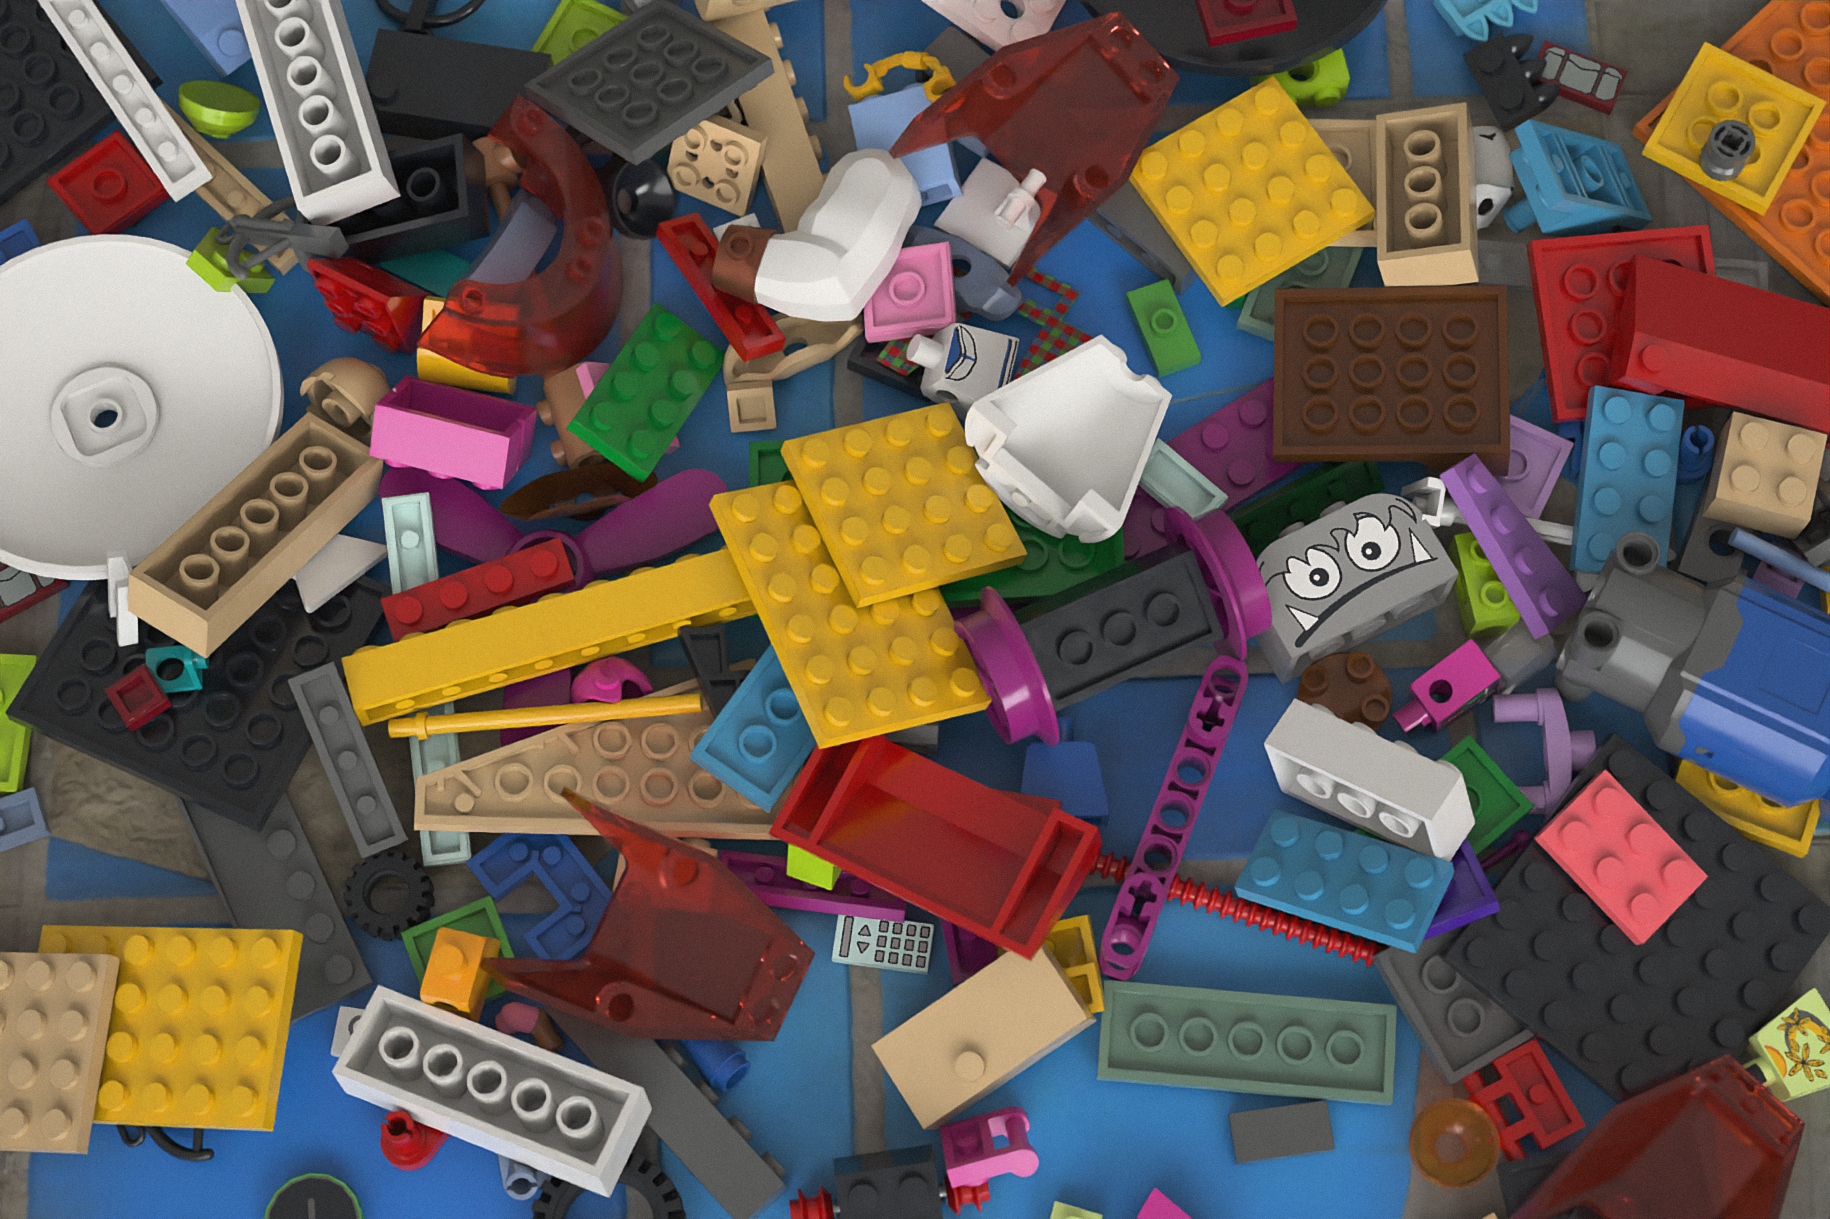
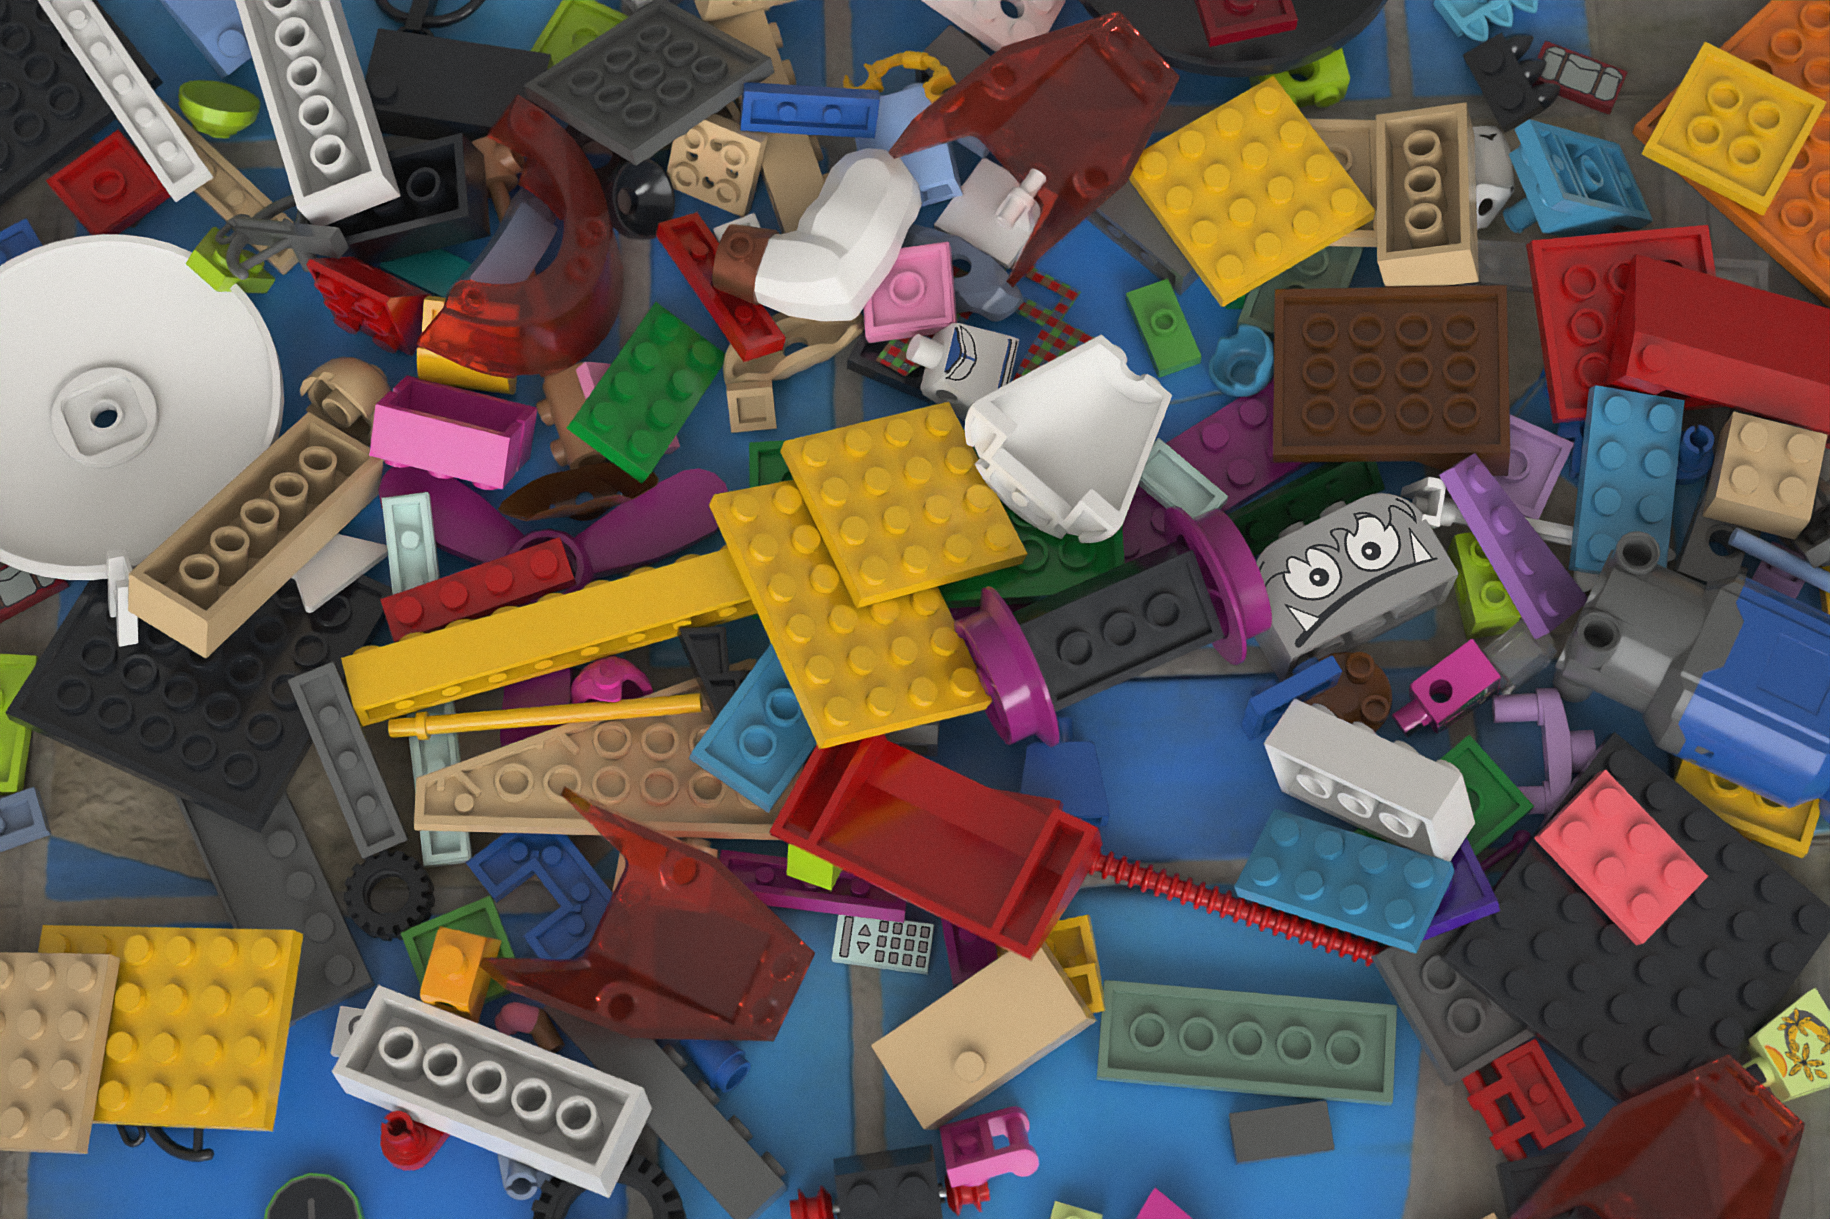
dark red tile [105,663,173,732] -> none
teal bracket [146,645,209,693] -> none
magenta piece [1098,654,1248,982] -> none
clear orange piece [1408,1098,1500,1190] -> none
dark grey wheel [1699,120,1756,181] -> none
none -> blue plate [740,82,880,139]
none -> dark azure hair [1209,324,1274,397]
none -> blue plate [1241,655,1342,741]

